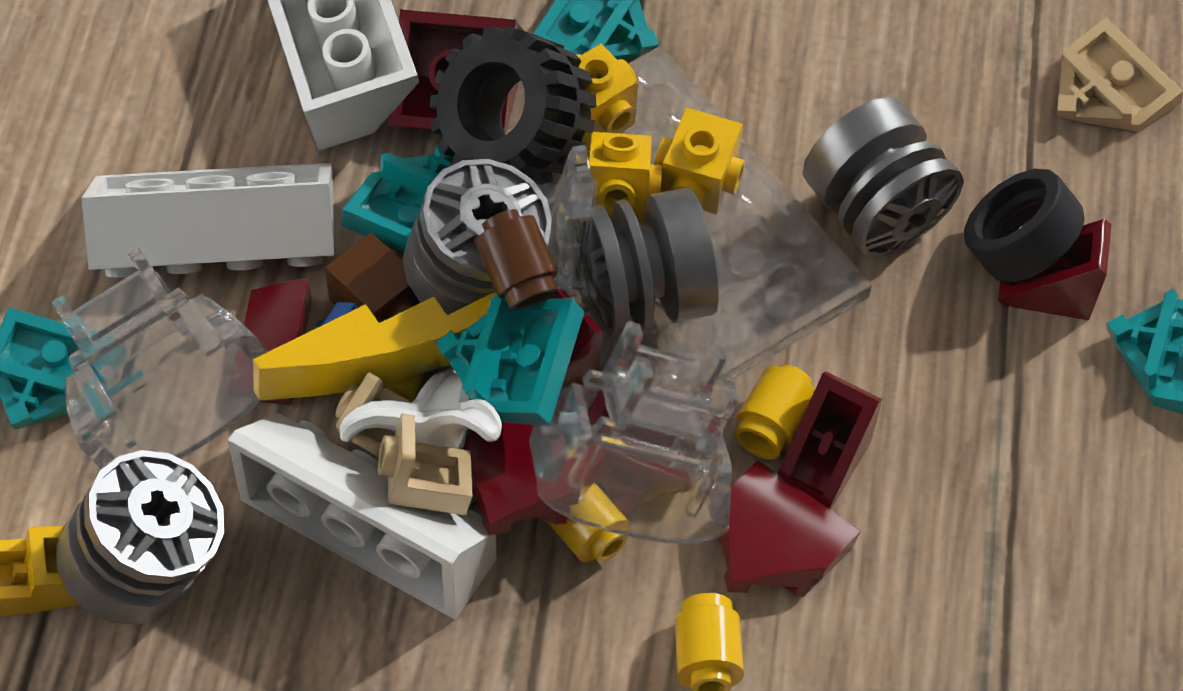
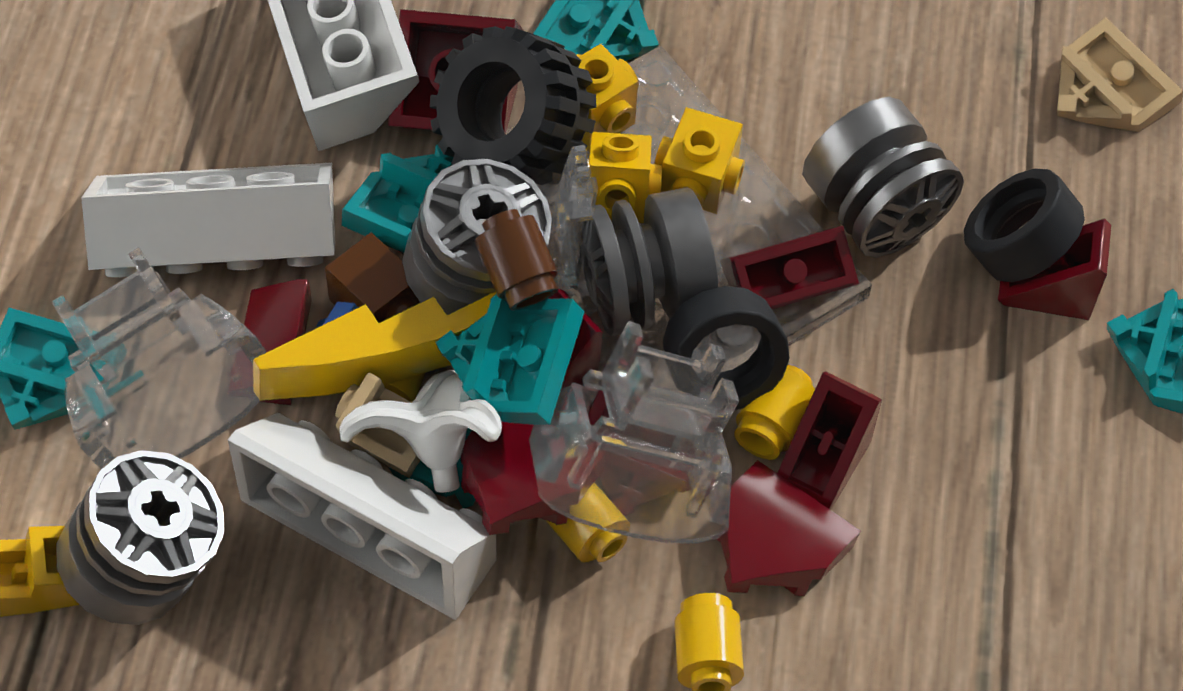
tan bracket [378,413,472,515] -> none
none -> black tyre [662,286,790,412]
none -> dark red slope [720,226,859,309]

